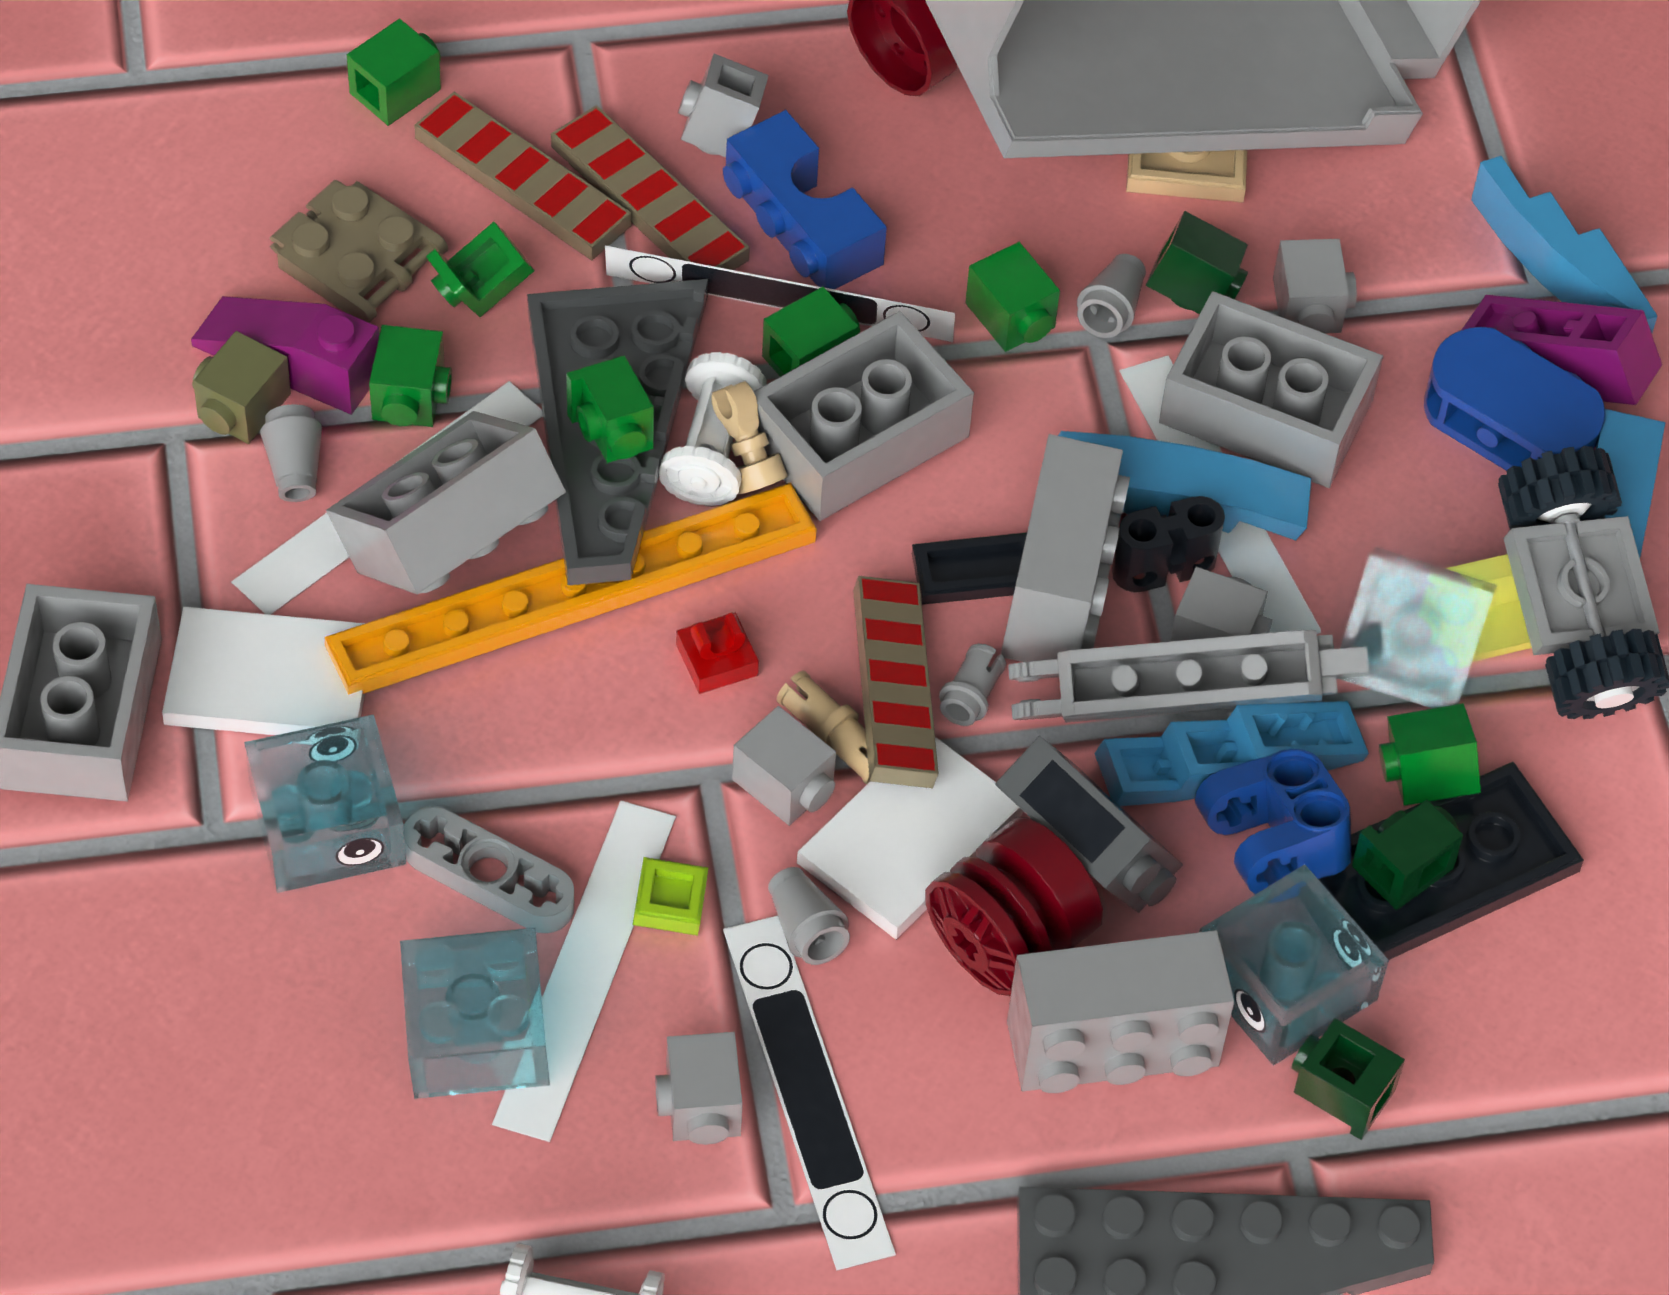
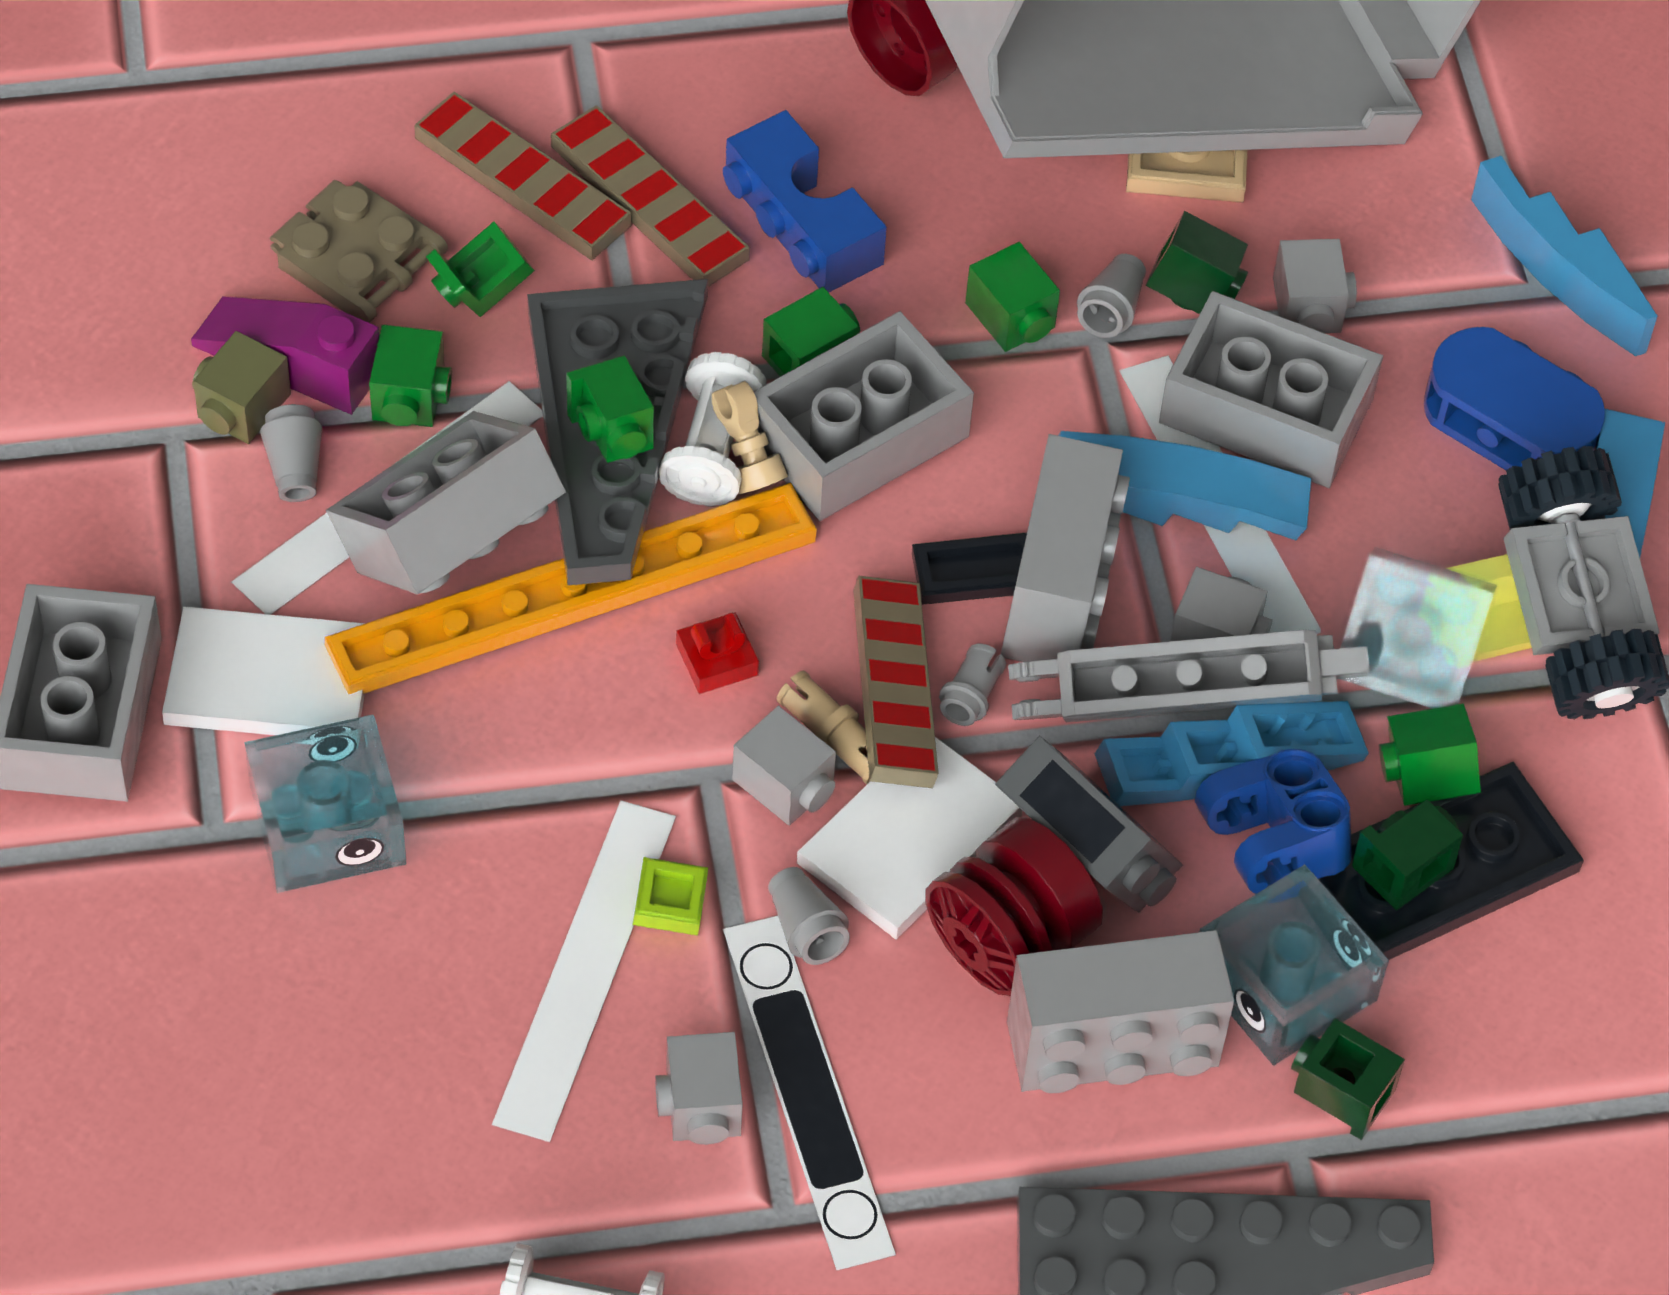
green brick [346,18,441,126] -> none
clear light blue brick [400,928,550,1099] -> none
light grey beam [403,806,574,933] -> none
sticker [605,245,955,342] -> none
light grey brick [678,54,769,157] -> none
black piece [1112,496,1225,593] -> none
magenta slope [1462,295,1662,405] -> none

